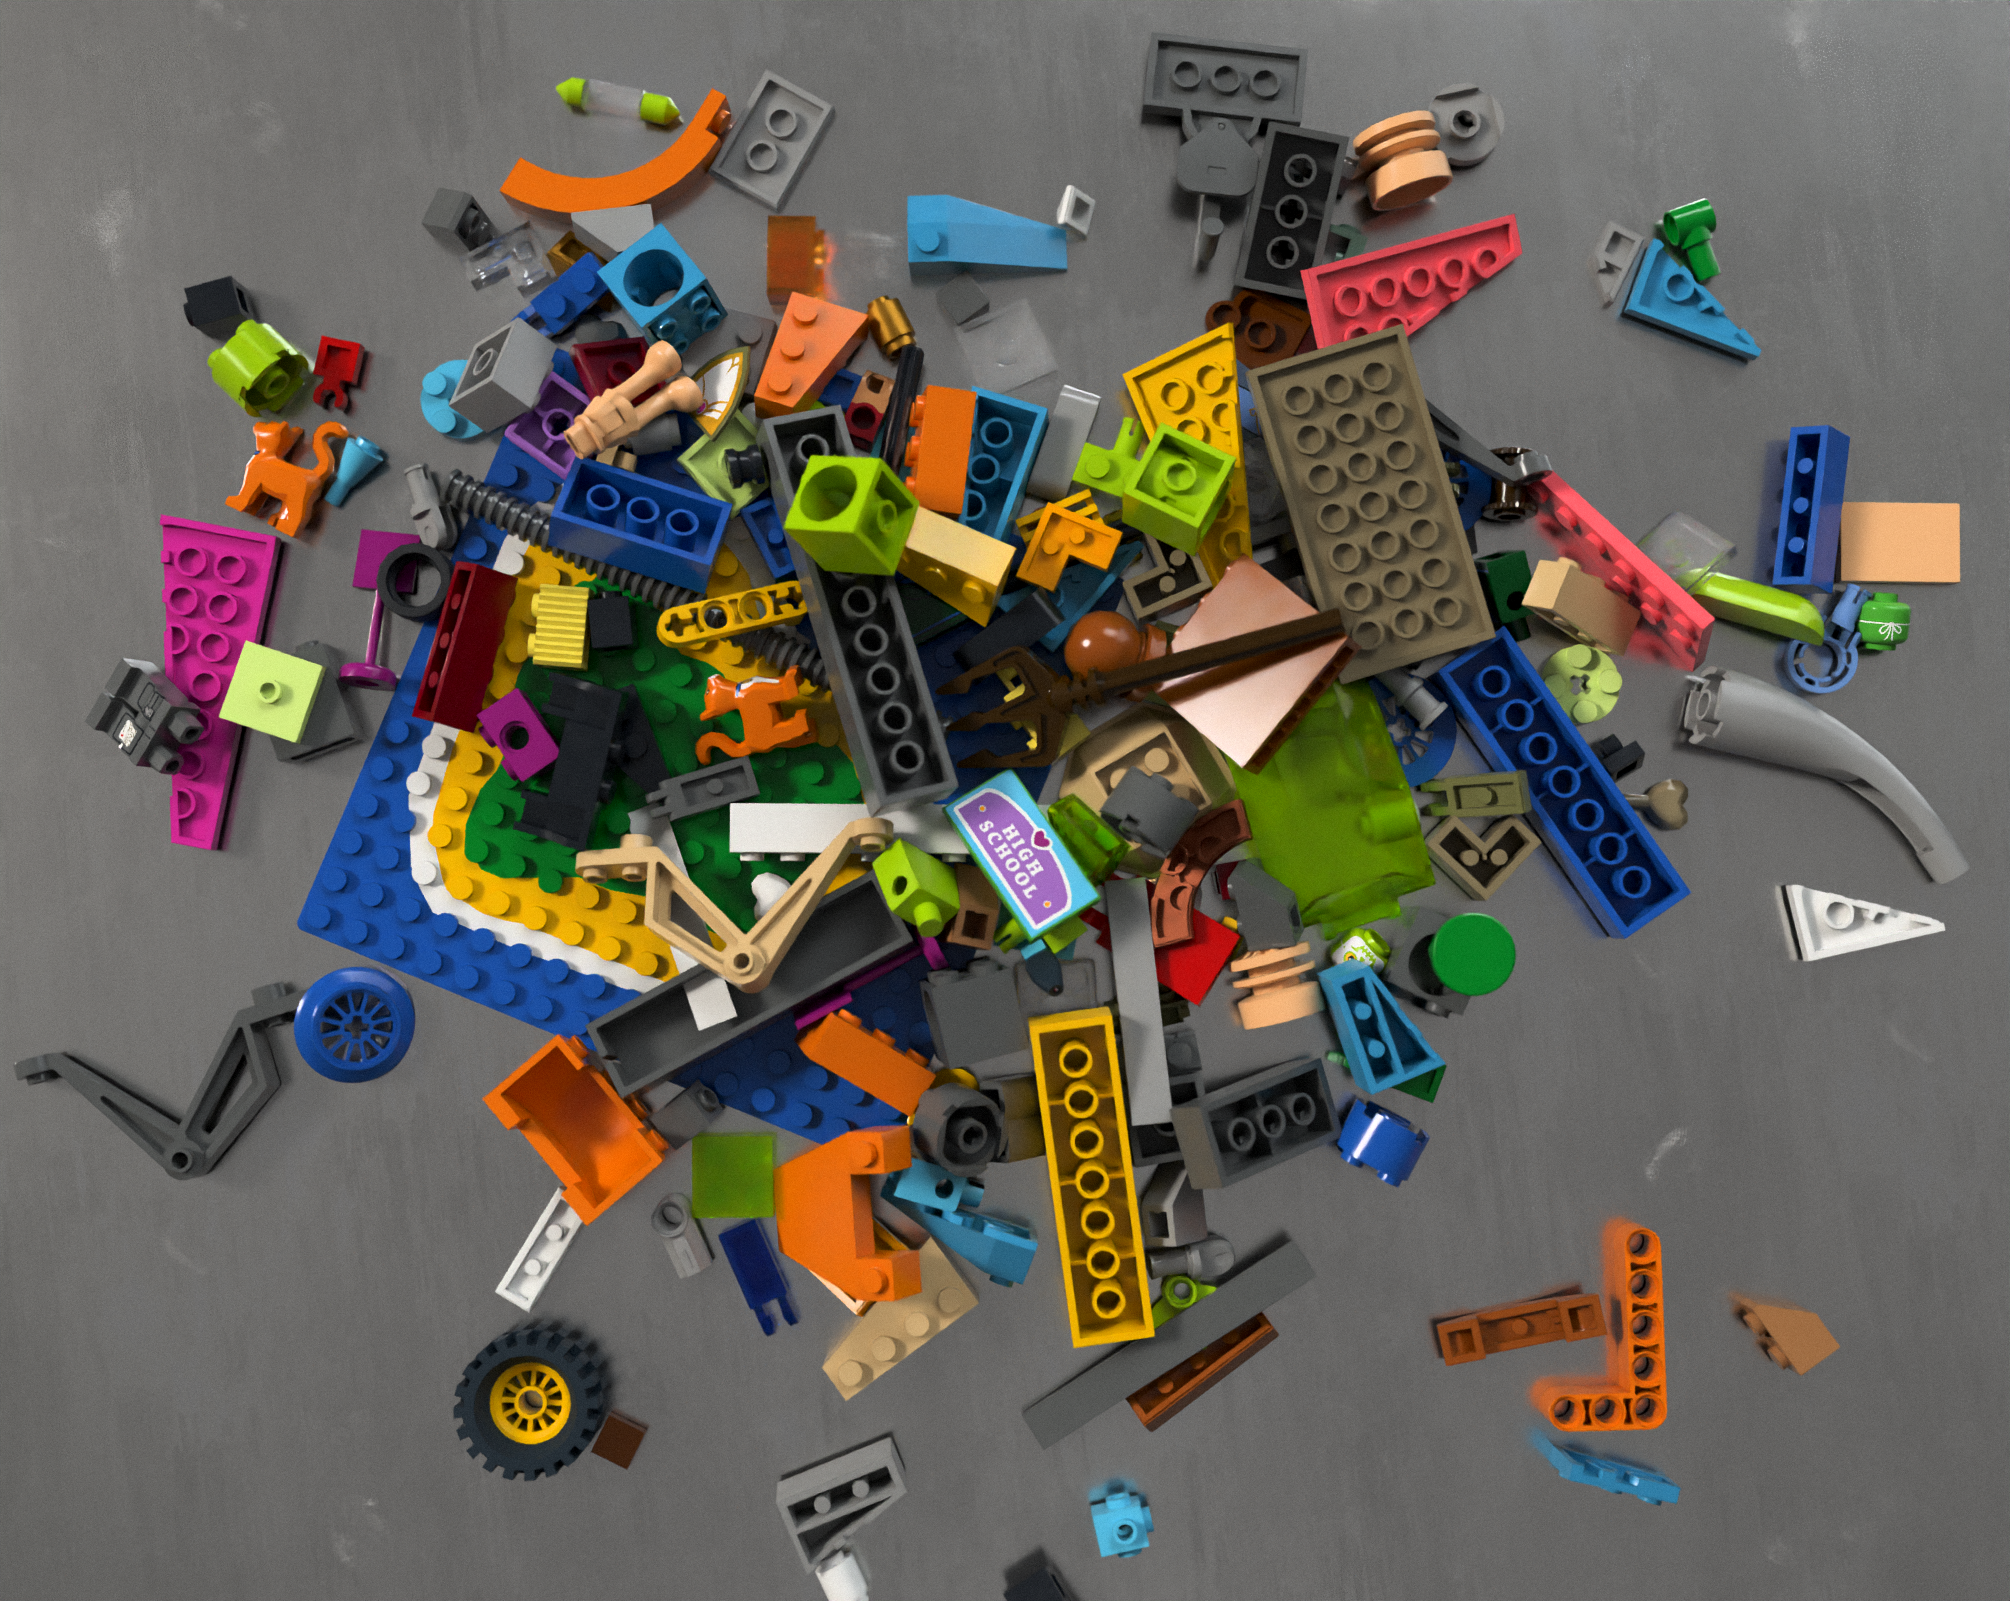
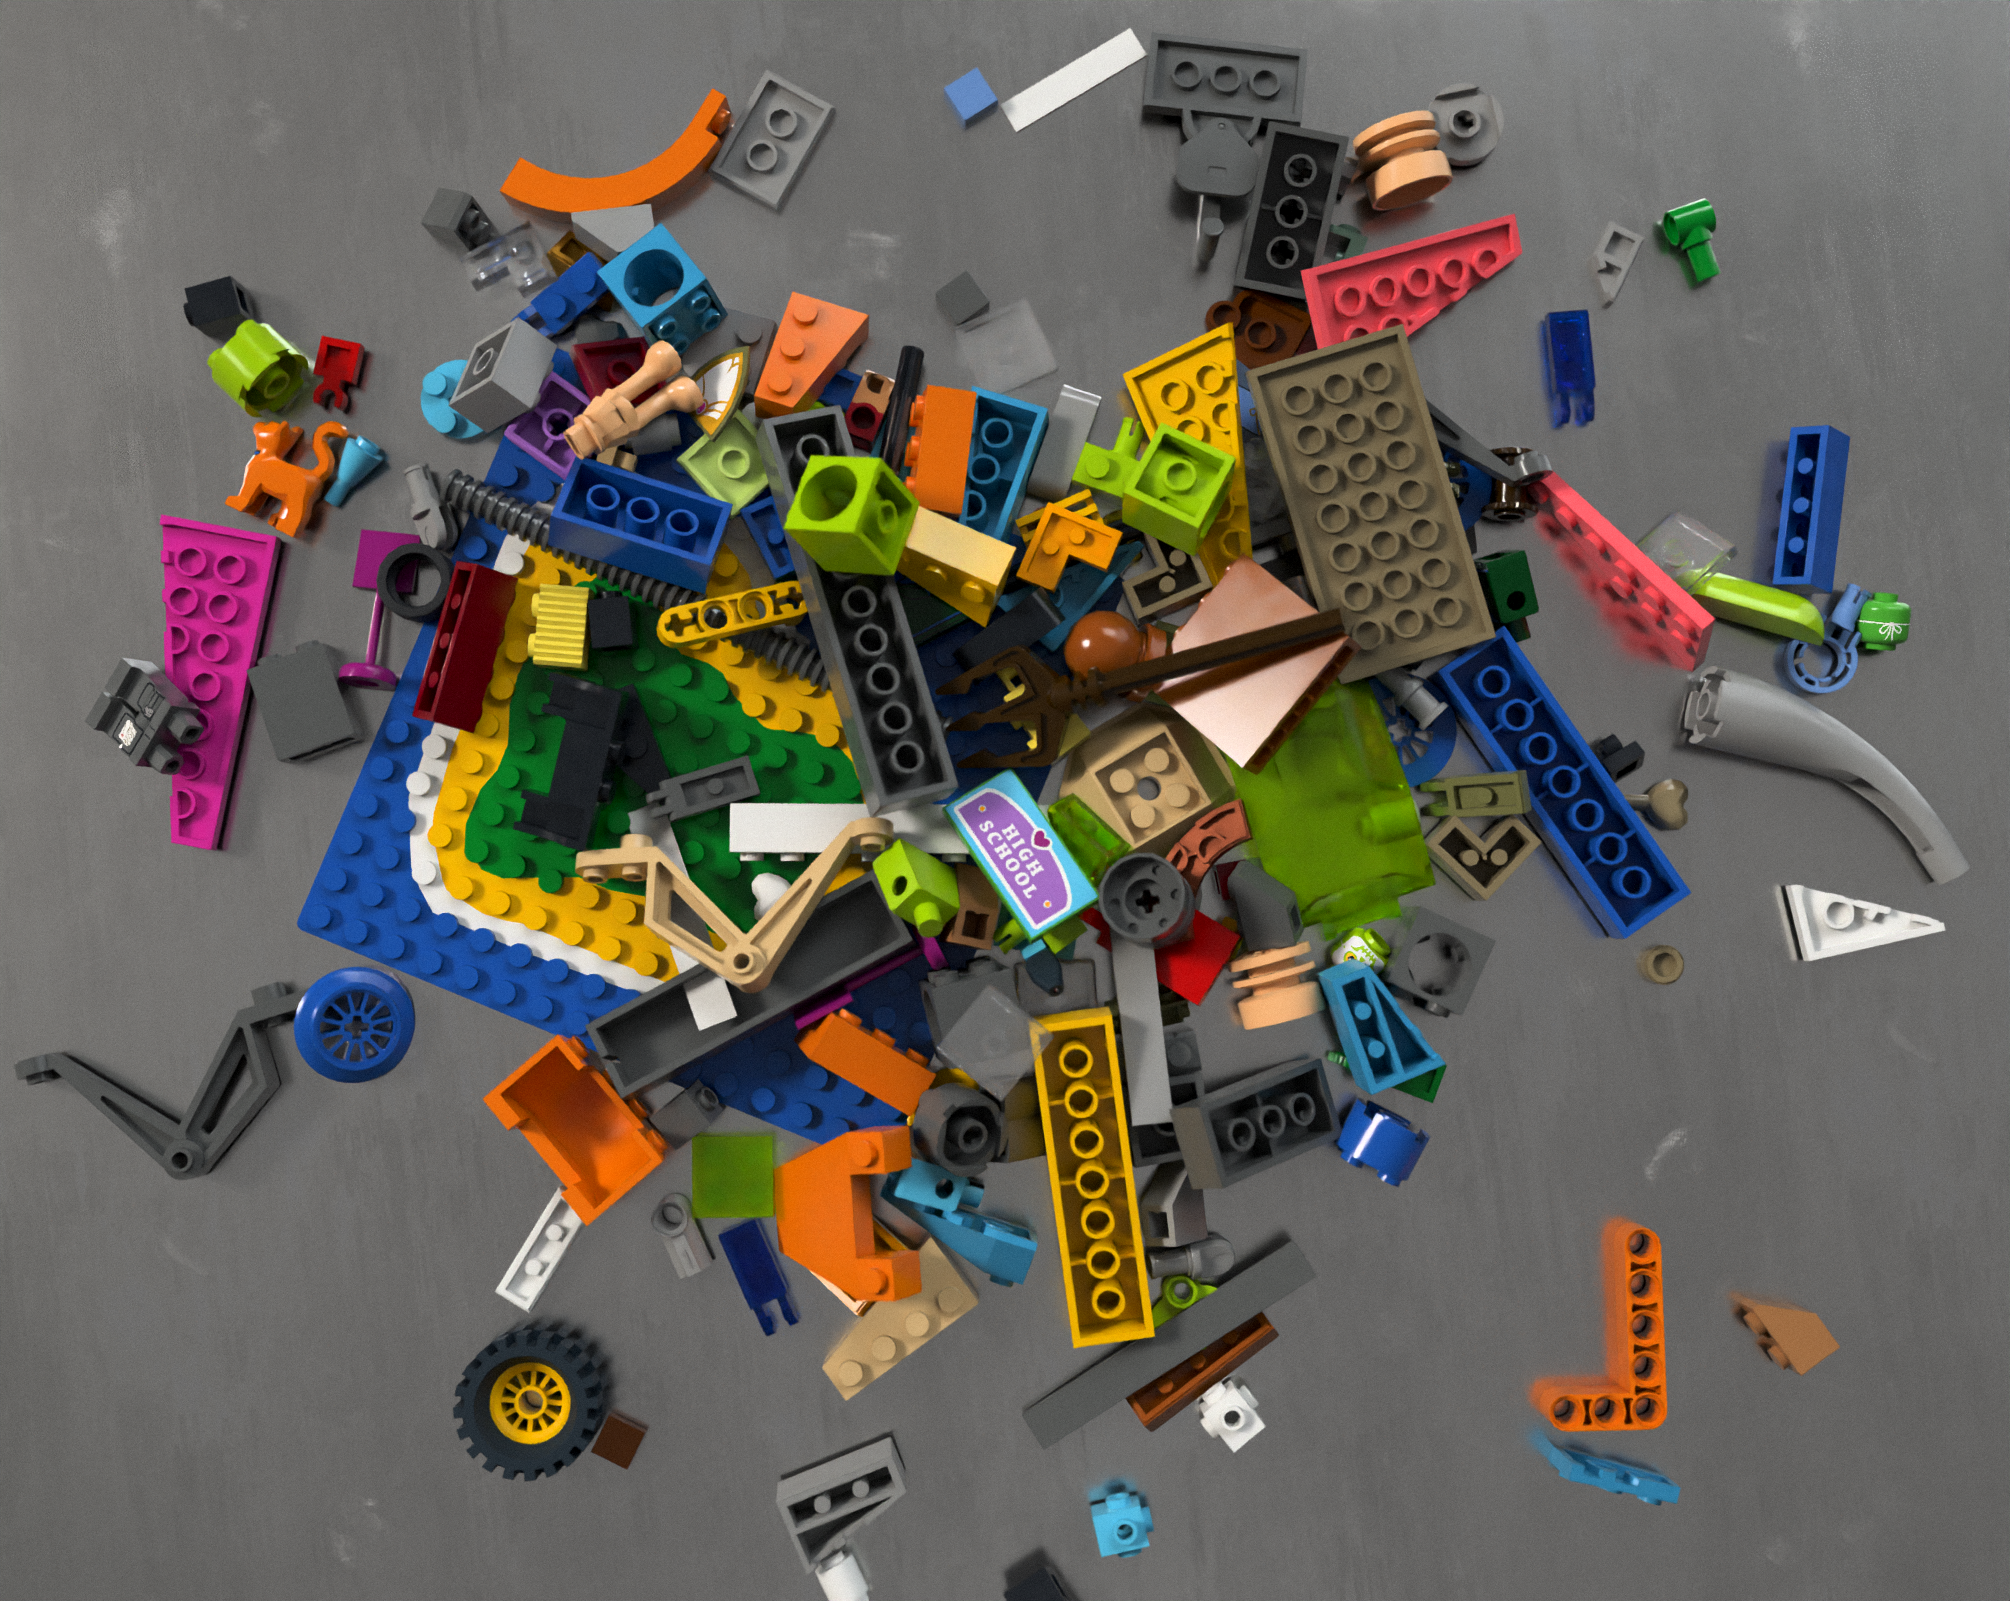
yellowish green plate [219,641,327,744] -> none
magenta brick [476,688,561,784] -> none
piece [556,77,680,125] -> none
orange animal [695,665,820,765] -> none
black wheel [724,444,765,490] -> none
clear orange brick [767,216,826,305] -> none
pearl gold brick [865,295,917,358] -> none
dark azure wedge [907,195,1067,276] -> none
white slope [1057,185,1095,238] -> none
dark grey brick [1099,766,1199,860] -> none
green tile [1428,913,1516,996] -> none
dark orange slope [1437,1293,1608,1366] -> none
tan brick [1522,557,1642,656] -> none
yellowish green plate [1539,644,1622,725] -> none
dark azure wing [1624,238,1761,361] -> none
light nougat tile [1836,502,1960,584] -> none
none -> clear plate [936,983,1054,1101]
none -> medium blue tile [944,67,998,126]
none -> white sticker [1000,28,1147,132]
none -> dark grey wheel [1099,853,1196,949]
none -> white brick [1199,1380,1266,1452]
none -> clear blue hinge [1545,309,1596,424]
none -> dark tan tile [1640,945,1684,985]

